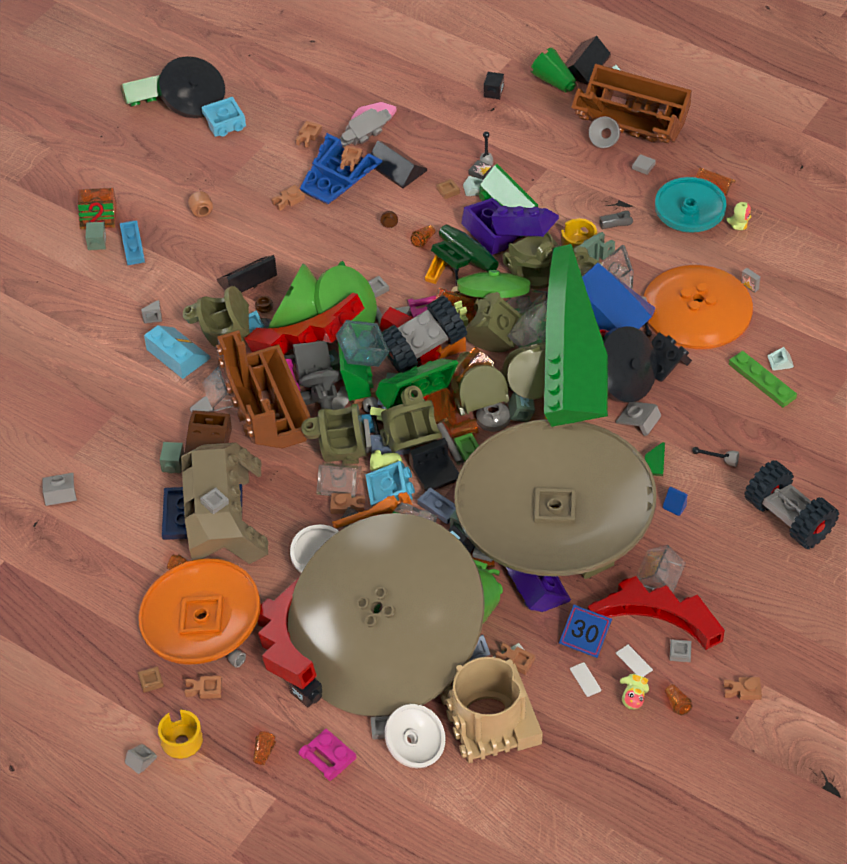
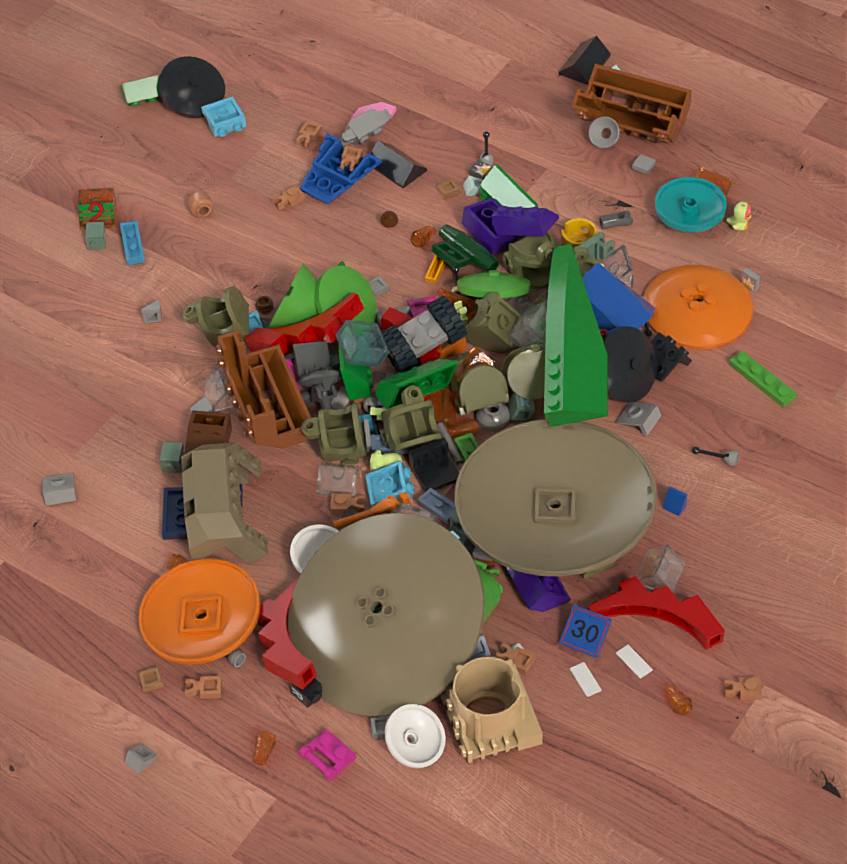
medium azure slope [144,325,211,379] -> none
yellow piece [158,710,203,759] -> none
light grey tile [200,488,229,514] -> none
black slope [217,255,277,293] -> none
black brick [484,72,504,100] -> none
green cone [530,47,576,92] -> none
animal [620,674,649,710] -> none
green slope [645,442,665,476] -> none
light grey tile [669,639,691,662] -> none
black plate [744,460,839,549] -> none
light aqua slope [767,347,794,371] -> none

